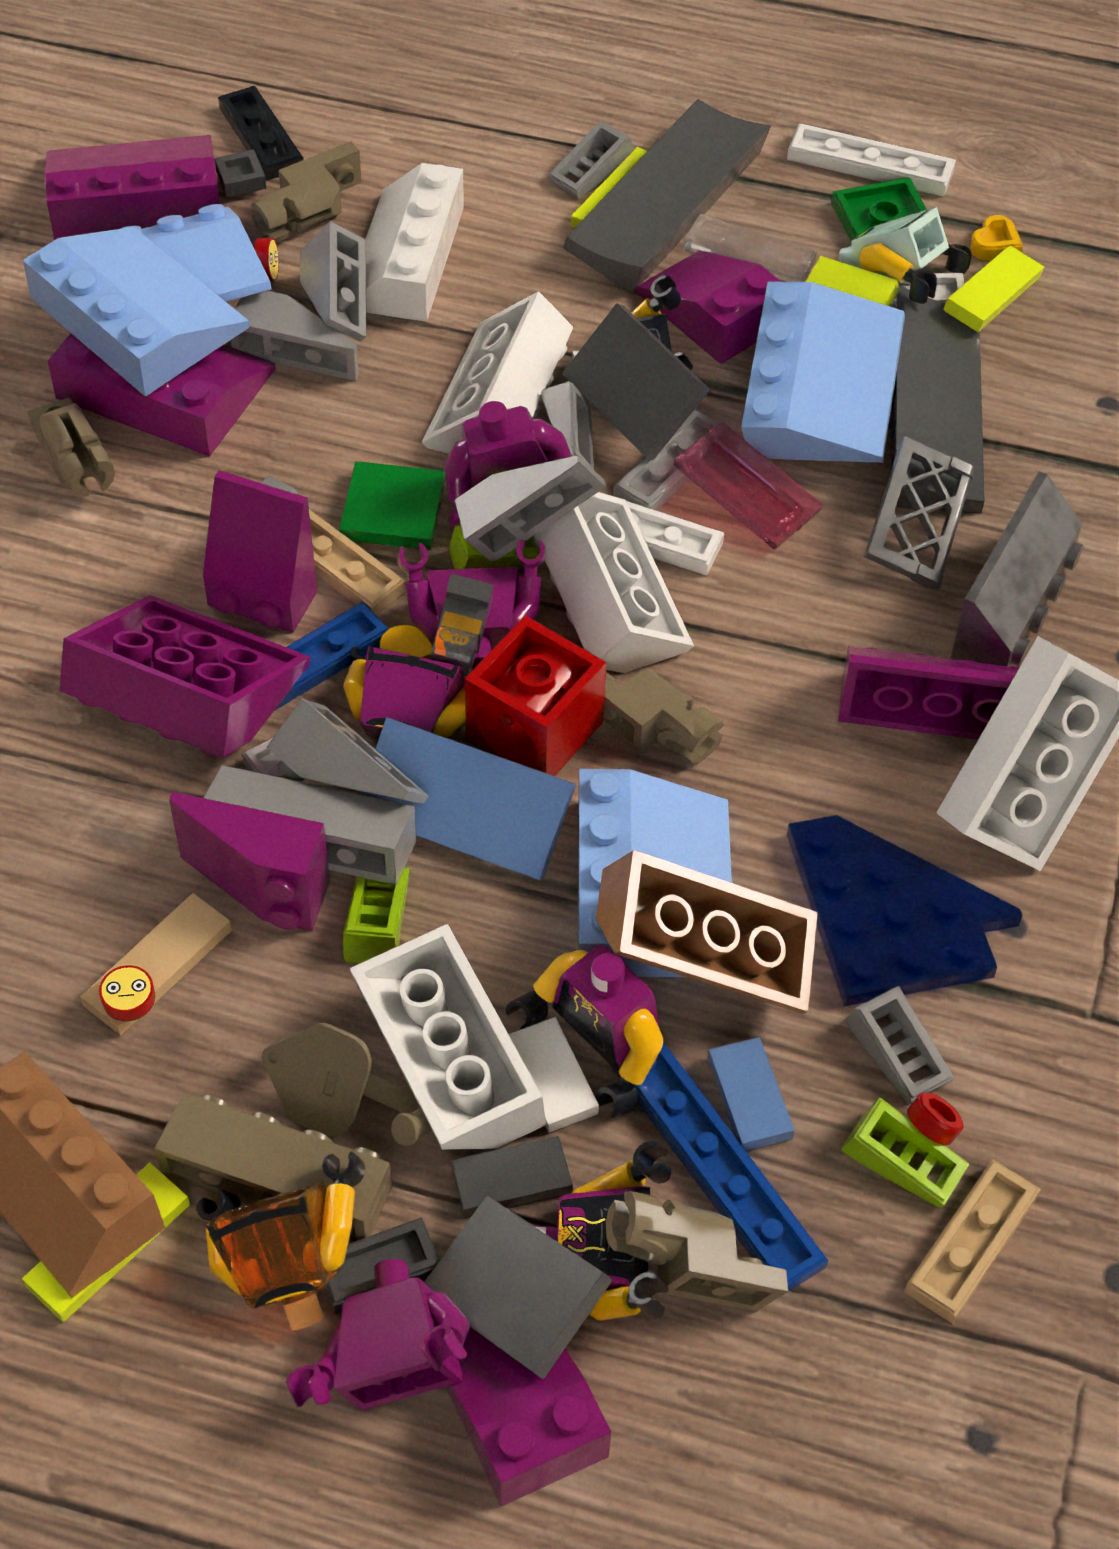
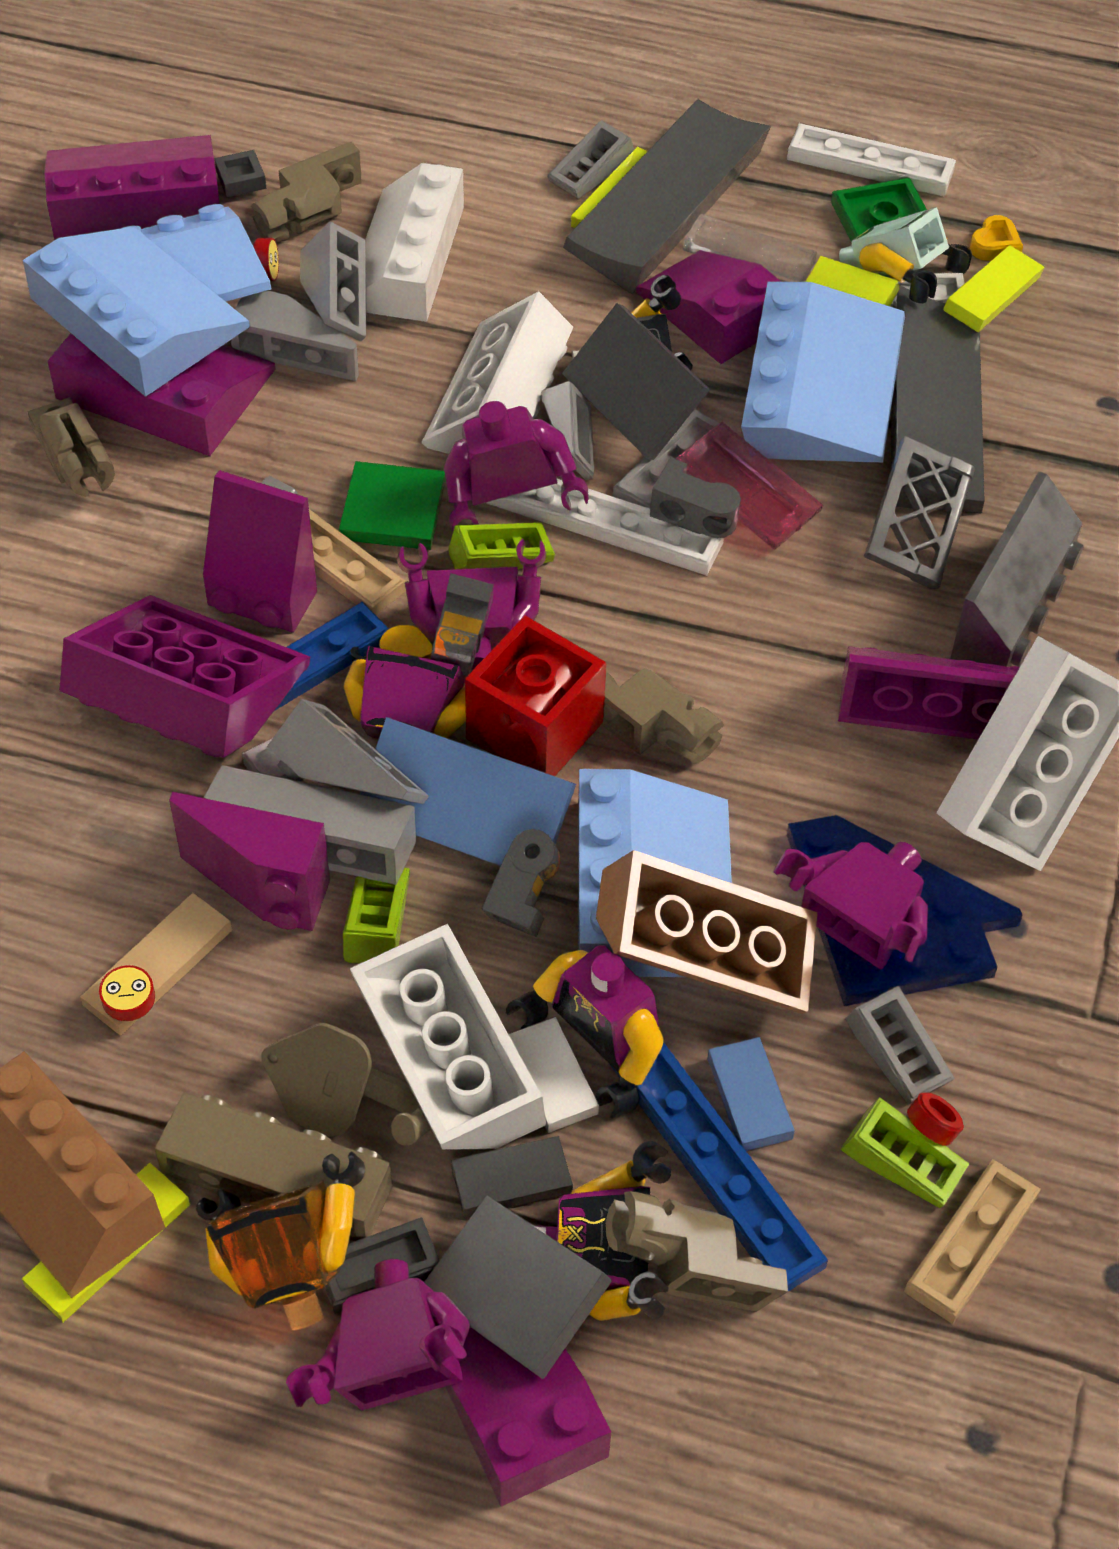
black tile [218,86,304,181] -> none
light grey slope [455,455,606,562] -> none
white slope [534,492,694,673] -> none
none -> dark grey leg [482,829,561,937]
none -> dark grey leg [650,457,741,538]
none -> magenta torso [773,842,928,970]

